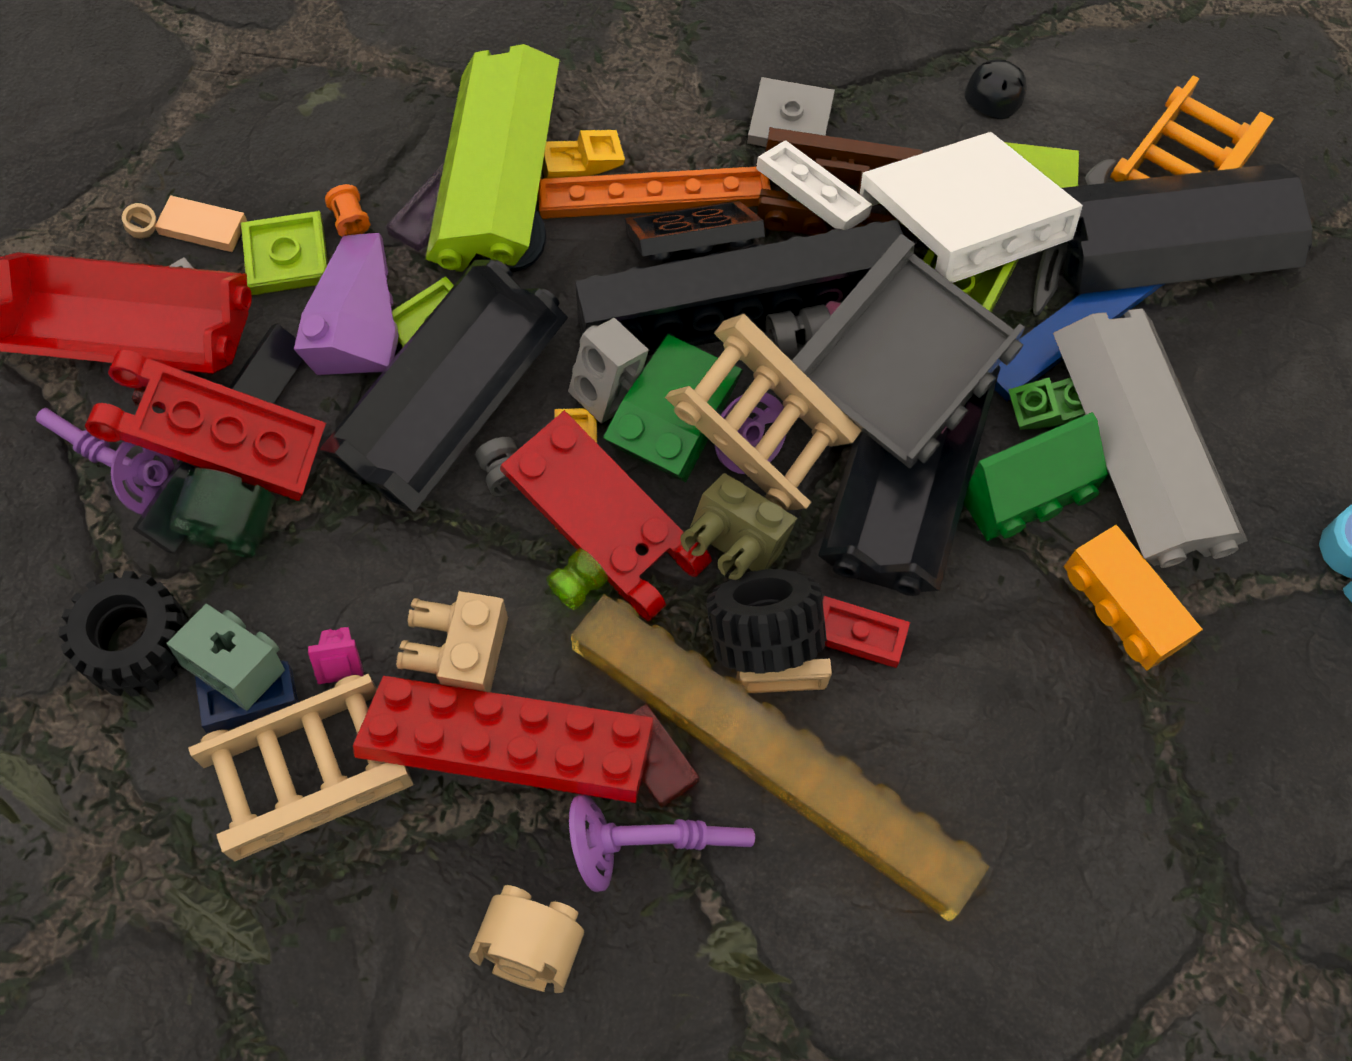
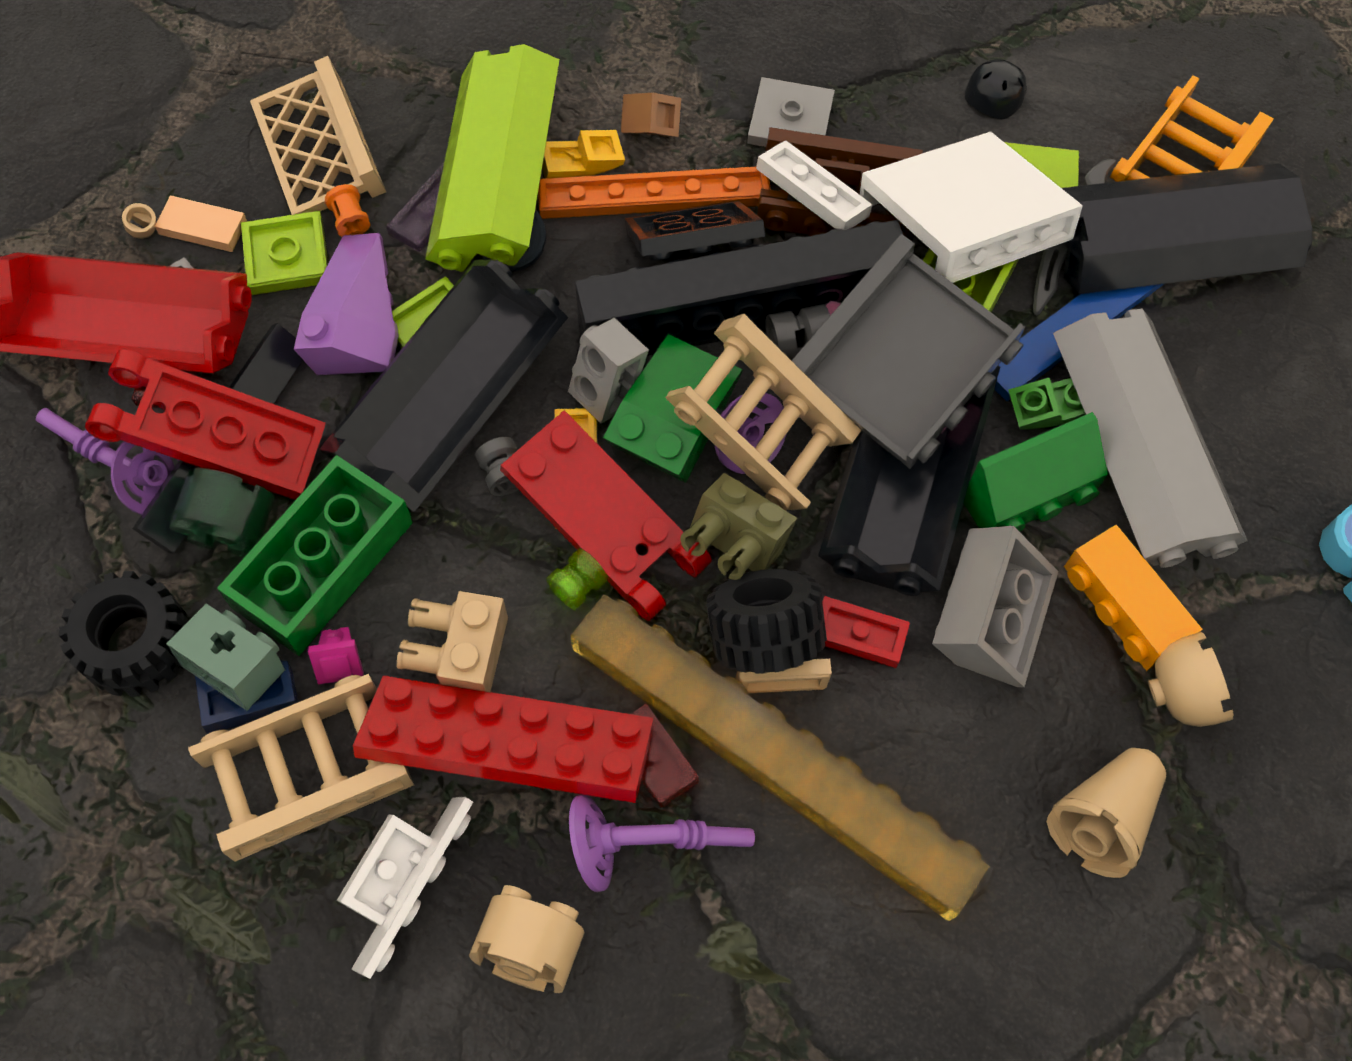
none -> green brick [217,455,413,656]
none -> tan fence [250,56,386,215]
none -> white bracket [336,797,473,979]
none -> medium nougat panel [621,93,681,137]
none -> light grey slope [932,526,1059,687]
none -> tan cone [1046,748,1166,878]
none -> tan cylinder [1148,632,1234,727]

